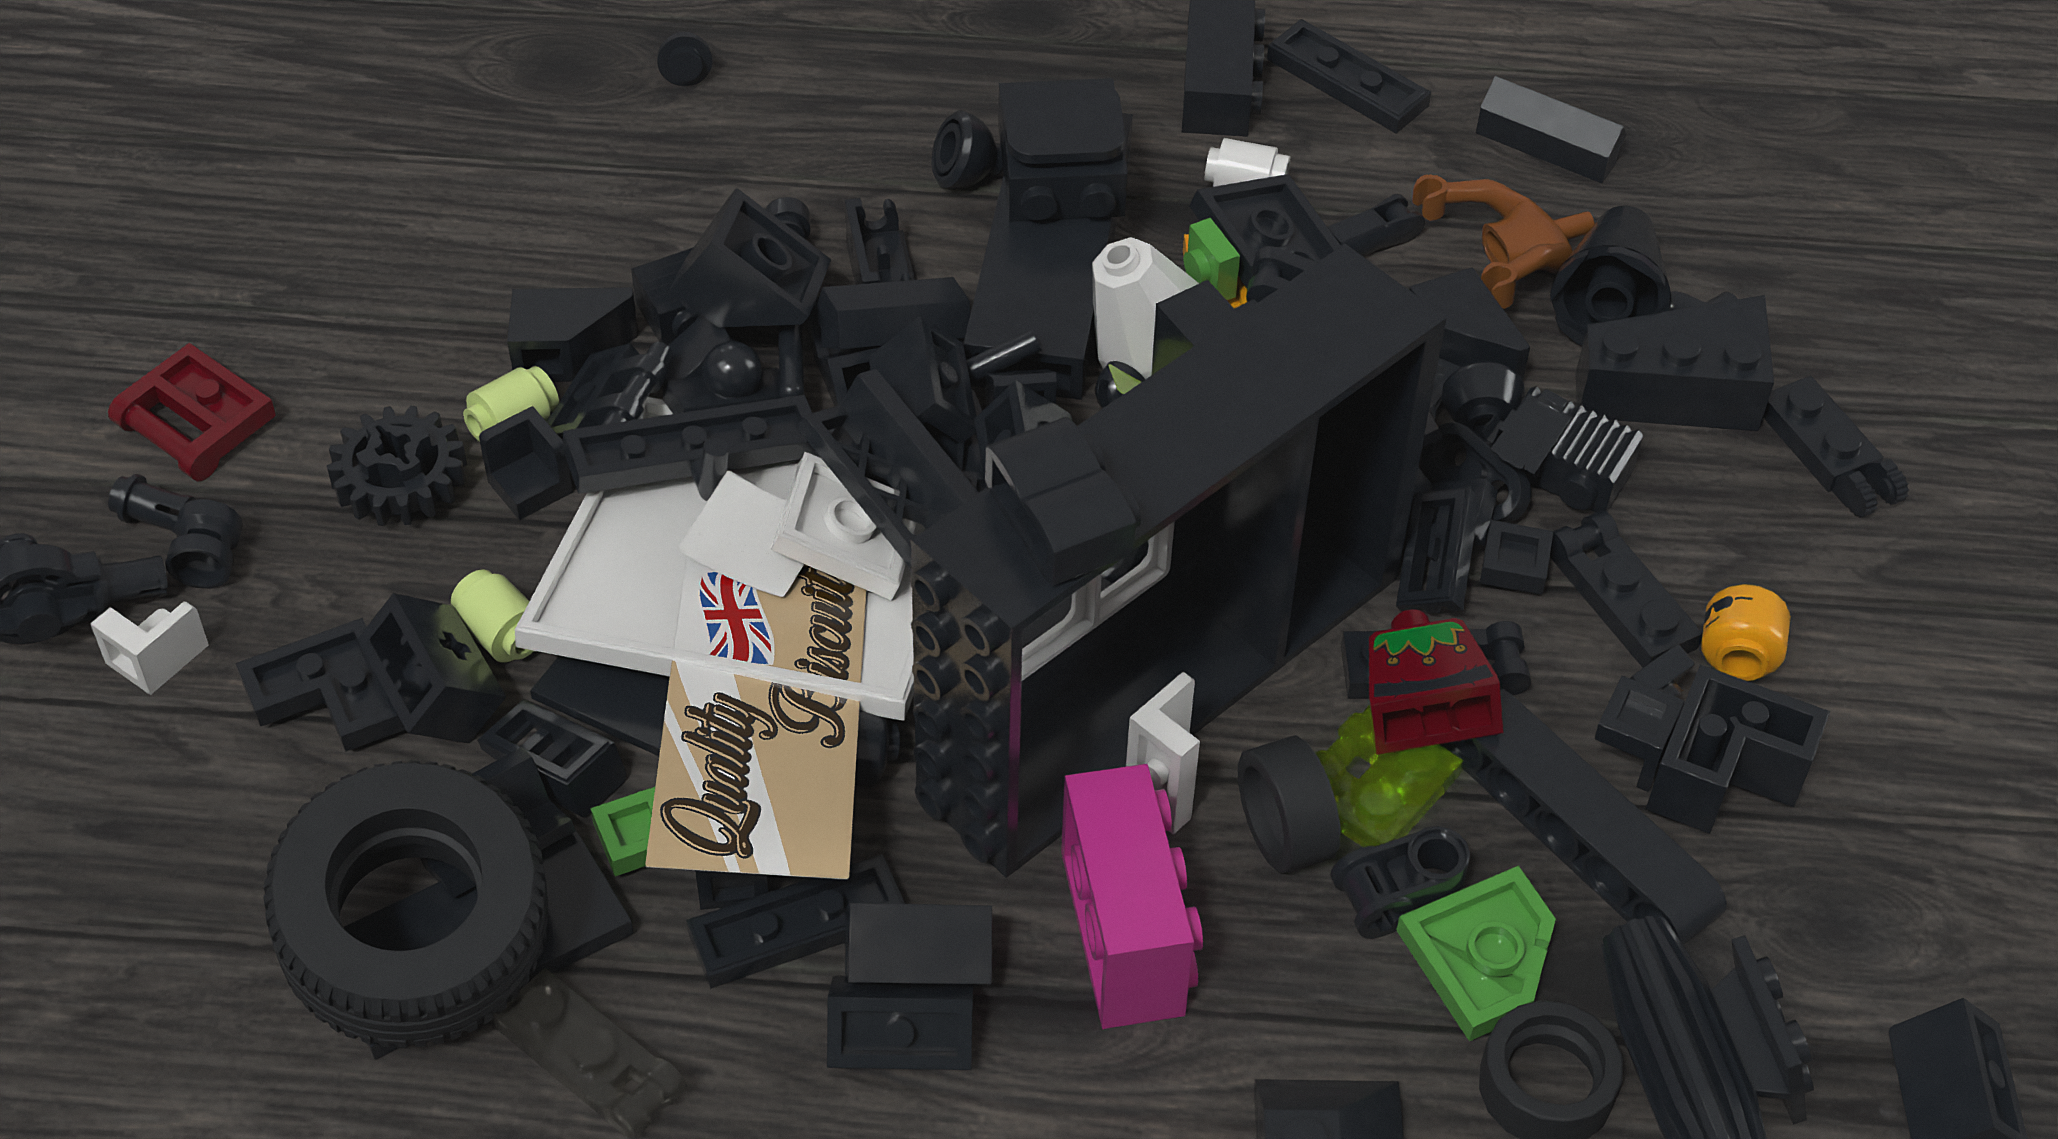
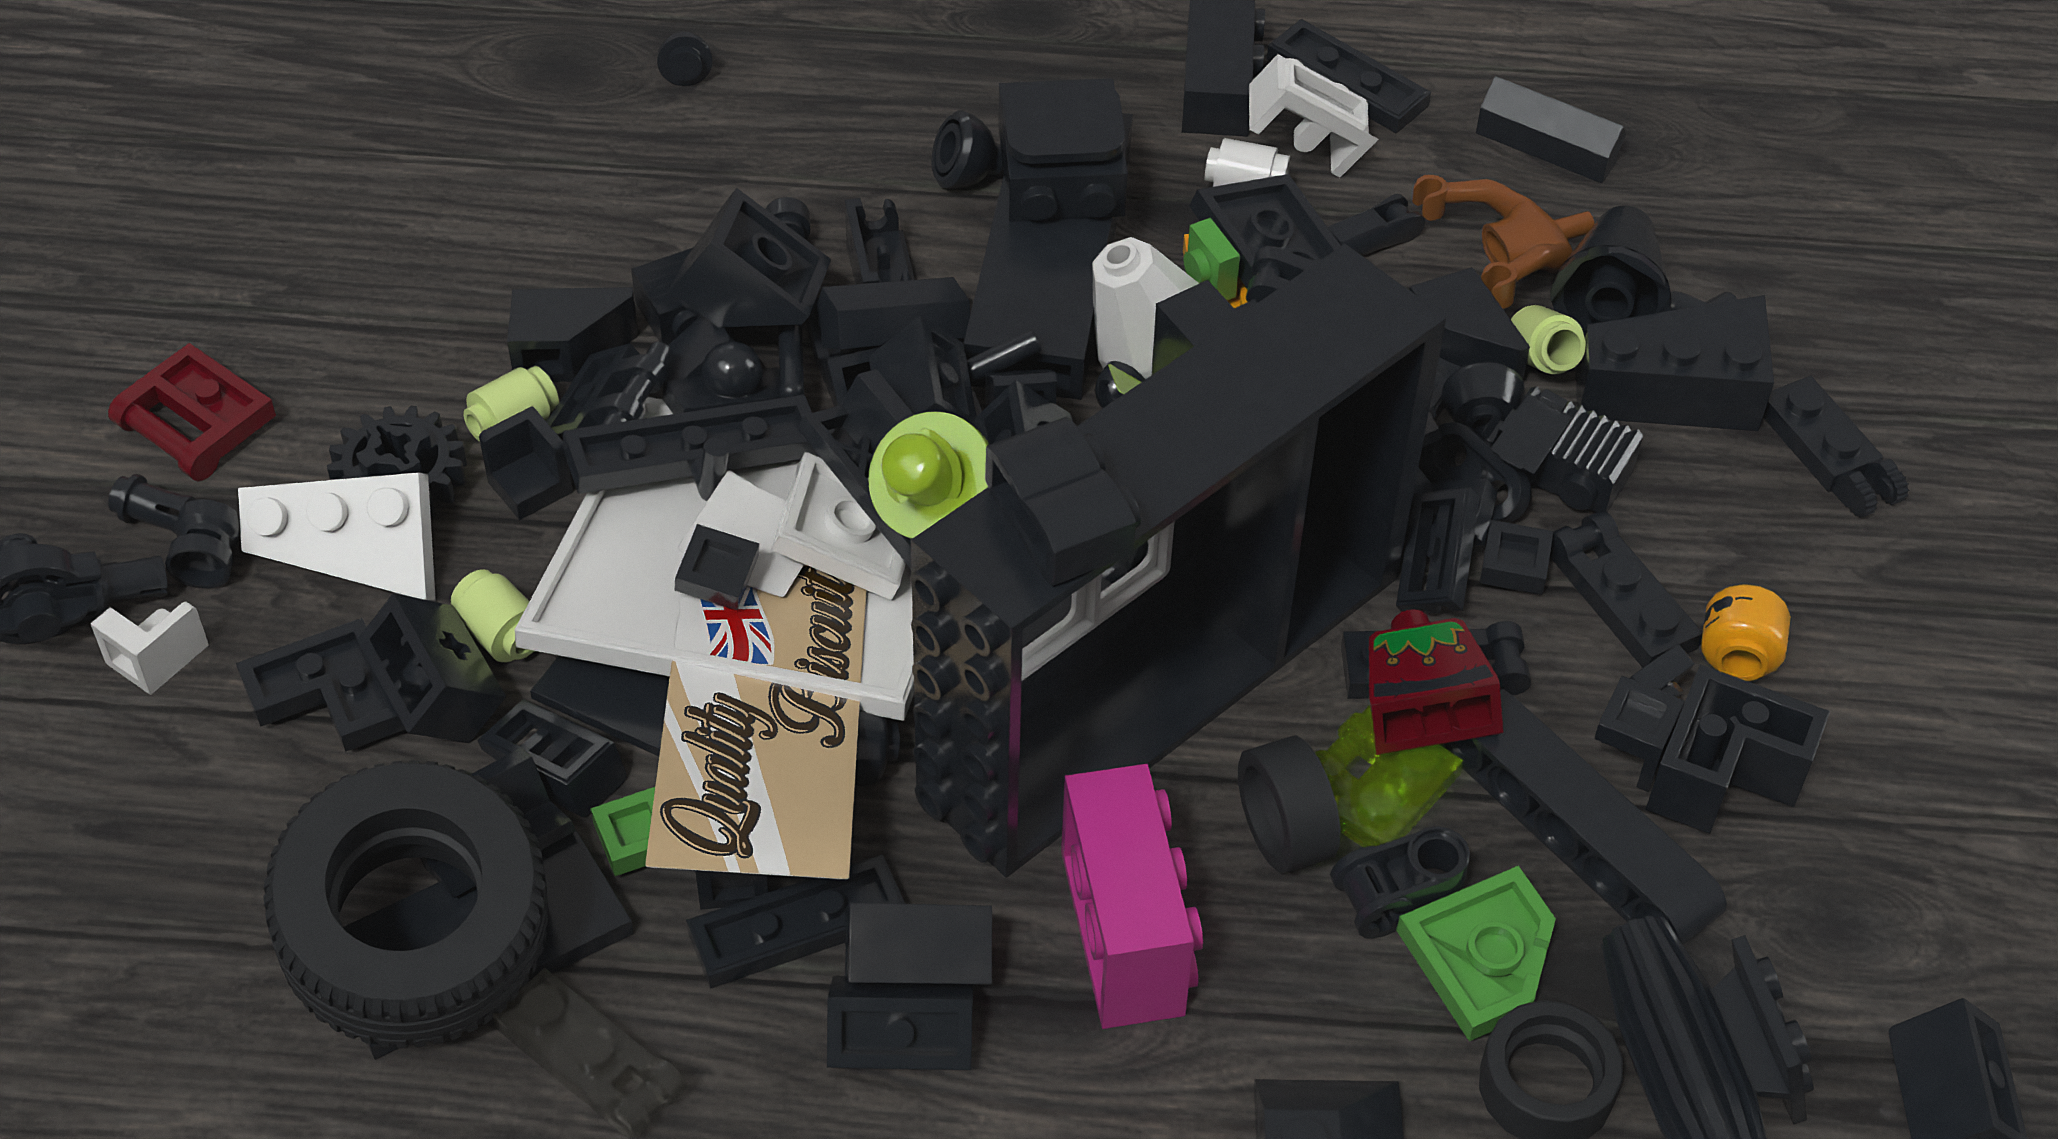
white panel [1126,672,1200,835] -> none
none -> white wing [238,473,436,601]
none -> black plate [674,524,760,610]
none -> lime plate [869,412,989,539]
none -> white window [1249,54,1379,177]
none -> yellowish green brick [1511,305,1586,374]

